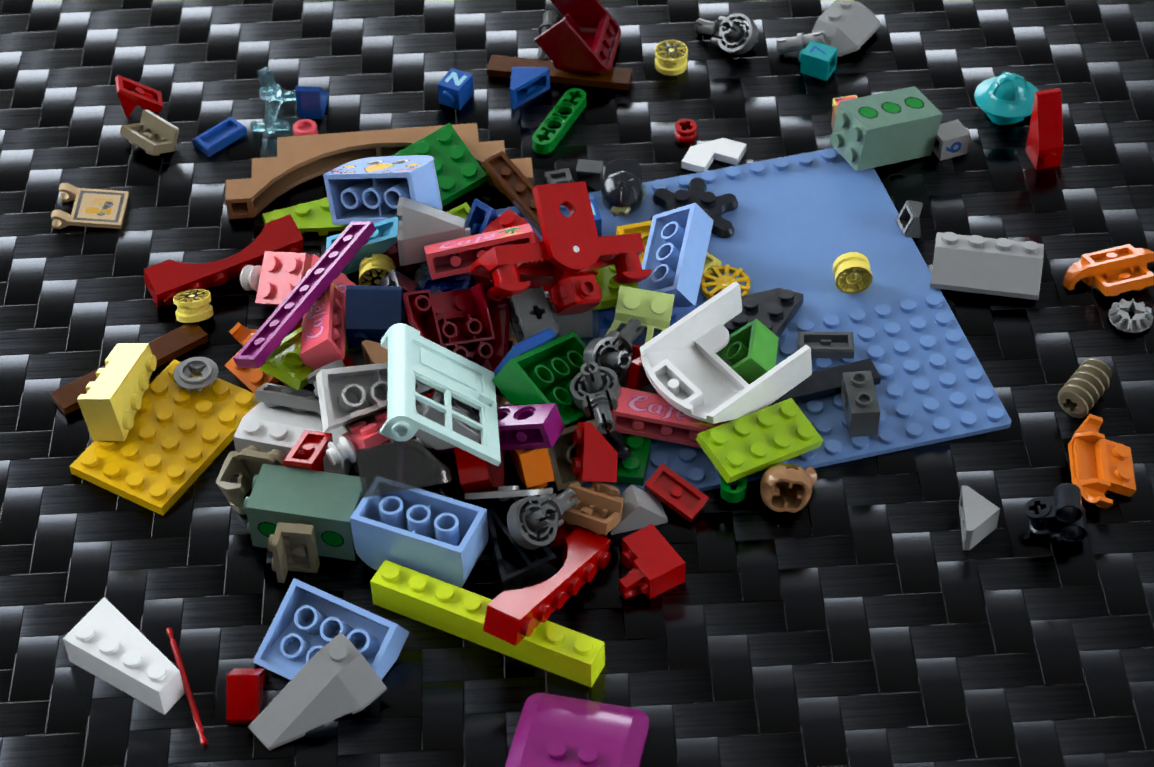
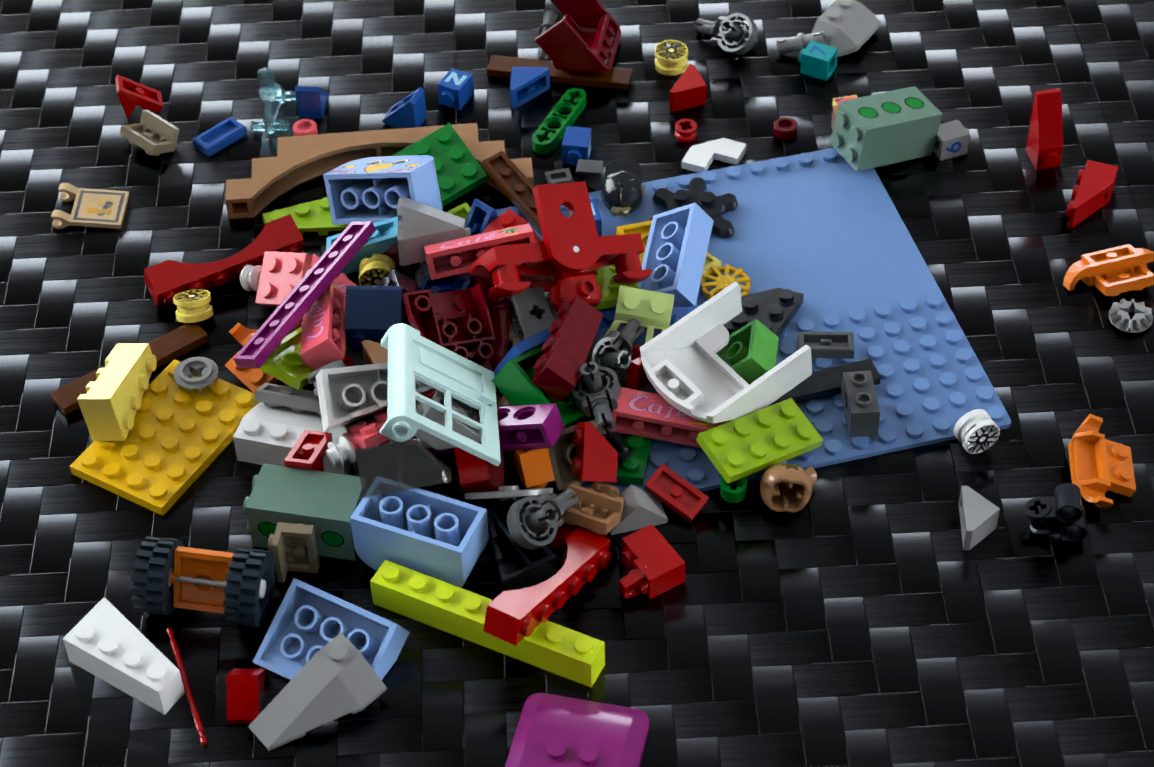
dark tan piece [216,445,286,515] -> none
light yellow wheel [833,252,873,294] -> none
dark grey slope [896,200,923,238] -> none
light grey slope [930,232,1044,300] -> none
teal helmet [974,71,1039,125] -> none
dark tan piece [1057,358,1112,418] -> none
none -> black plate [131,536,276,628]
none -> blue slope [381,87,426,128]
none -> dark red brick [532,295,604,402]
none -> blue brick [562,126,592,166]
none -> red slope [669,64,707,112]
none -> dark red tile [773,117,798,140]
none -> white wheel [953,409,1000,454]
none -> red slope [1066,160,1118,228]

